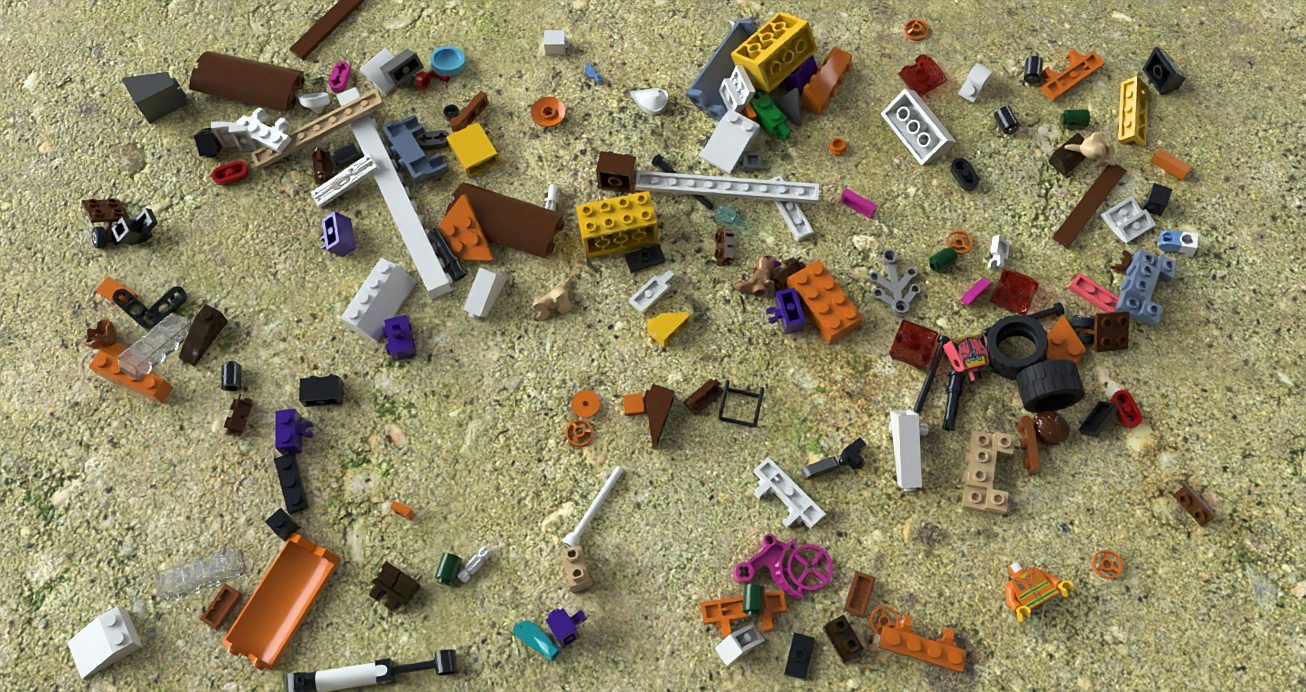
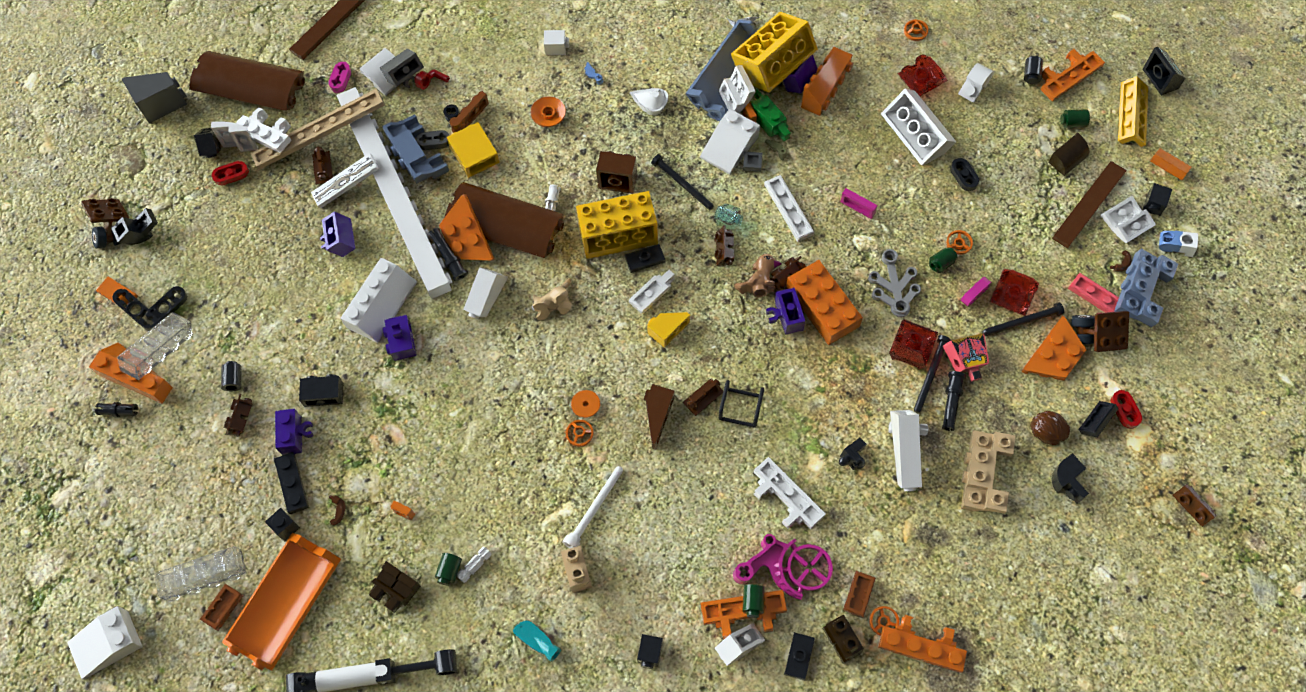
dark orange hair [84,319,118,350] -> none
dark brown slope [178,304,228,367] -> none
white piece [297,92,330,114] -> none
black brick [332,143,361,168] -> none
medium azure piece [430,46,465,76] -> none
dark purple brick [545,608,587,649] -> none
orange tile [623,393,645,416] -> none
white plate [635,171,819,204] -> none
olive piece [686,294,704,321] -> none
dark grey piece [773,88,802,126] -> none
dark grey beam [801,456,840,480] -> none
orange plate [829,138,847,155] -> none
black tyre [987,314,1048,380] -> none
white plate [988,235,1010,271] -> none
black brick [994,106,1020,135] -> none
torso [1005,561,1074,622] -> none
black tyre [1016,359,1085,413] -> none
dark orange plate [1016,416,1041,475] -> none
tan animal [1065,132,1115,166] -> none
orange piece [1092,550,1123,579] -> none
none -> black pin [95,402,138,417]
none -> reddish brown piece [329,495,346,525]
none -> black brick [637,634,663,669]
none -> black brick [1051,453,1089,504]

